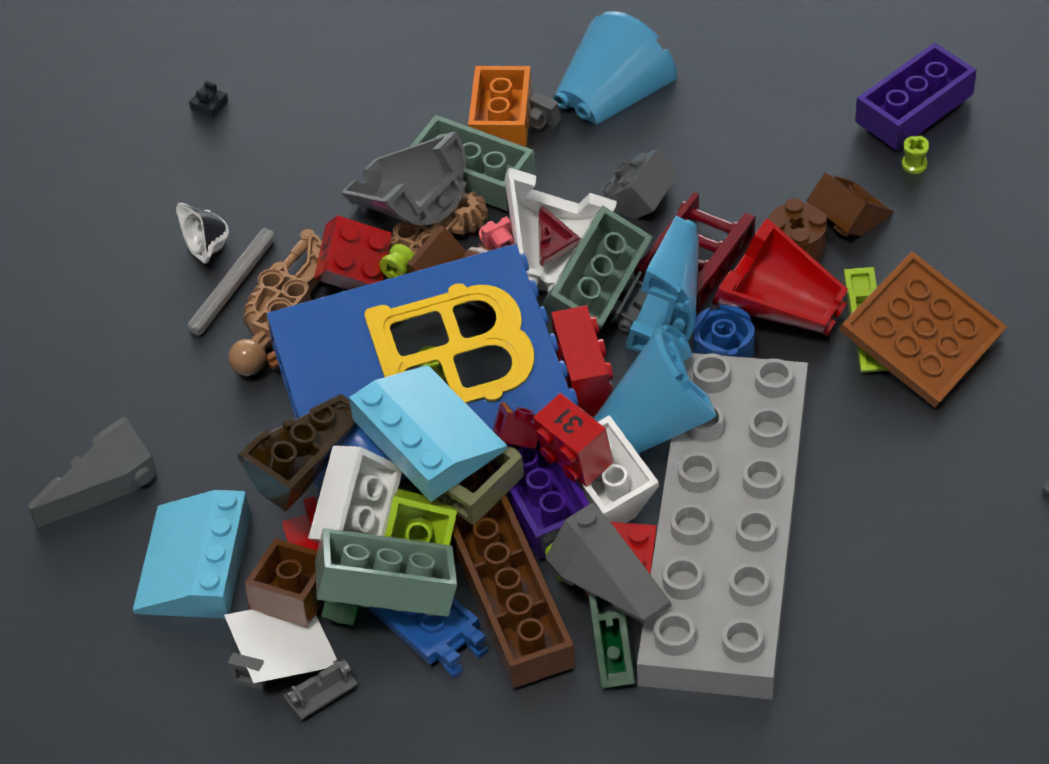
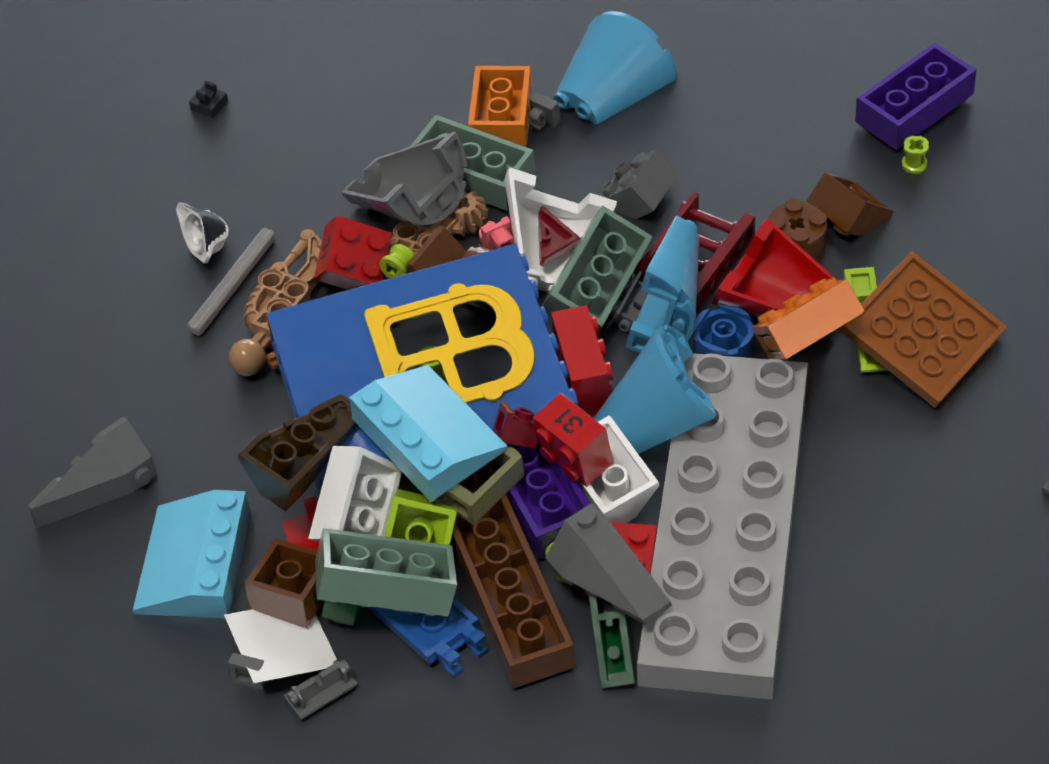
none -> orange brick [751,278,865,359]

